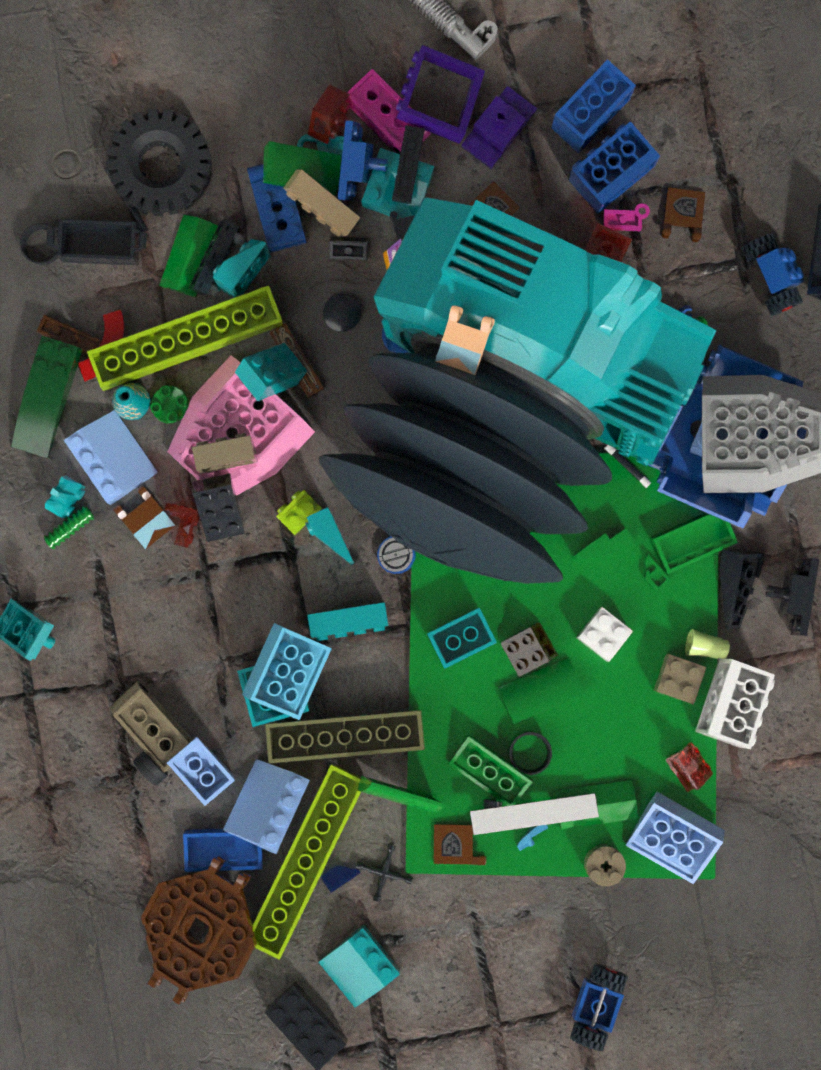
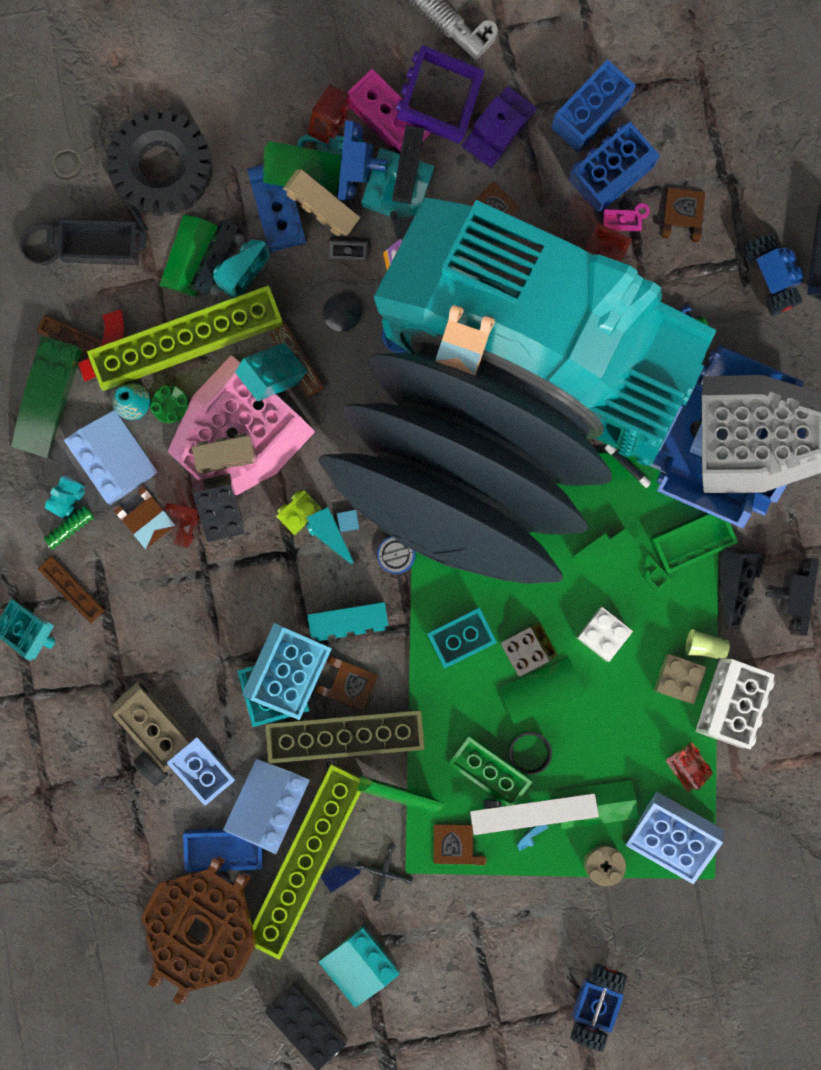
none -> reddish brown tile [37,555,105,624]
none -> reddish brown flag [316,656,378,711]
none -> medium azure tile [337,510,359,532]

